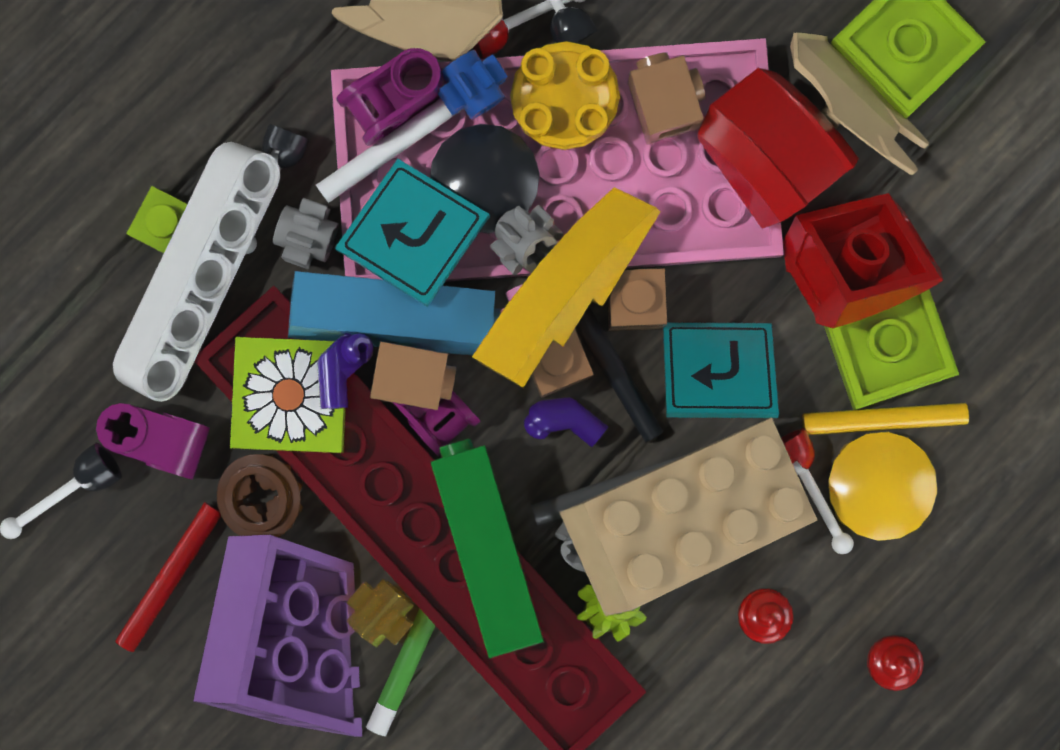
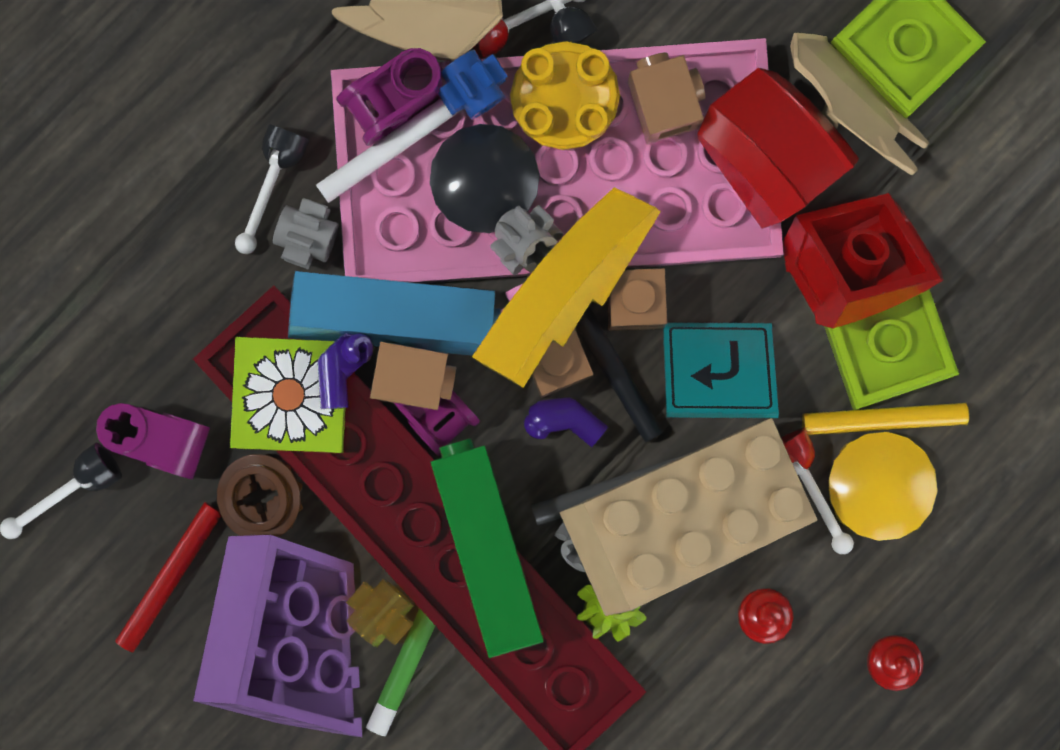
white beam [113,142,280,402] -> none
lime plate [126,186,187,254] -> none
teal piece [335,159,490,307] -> none

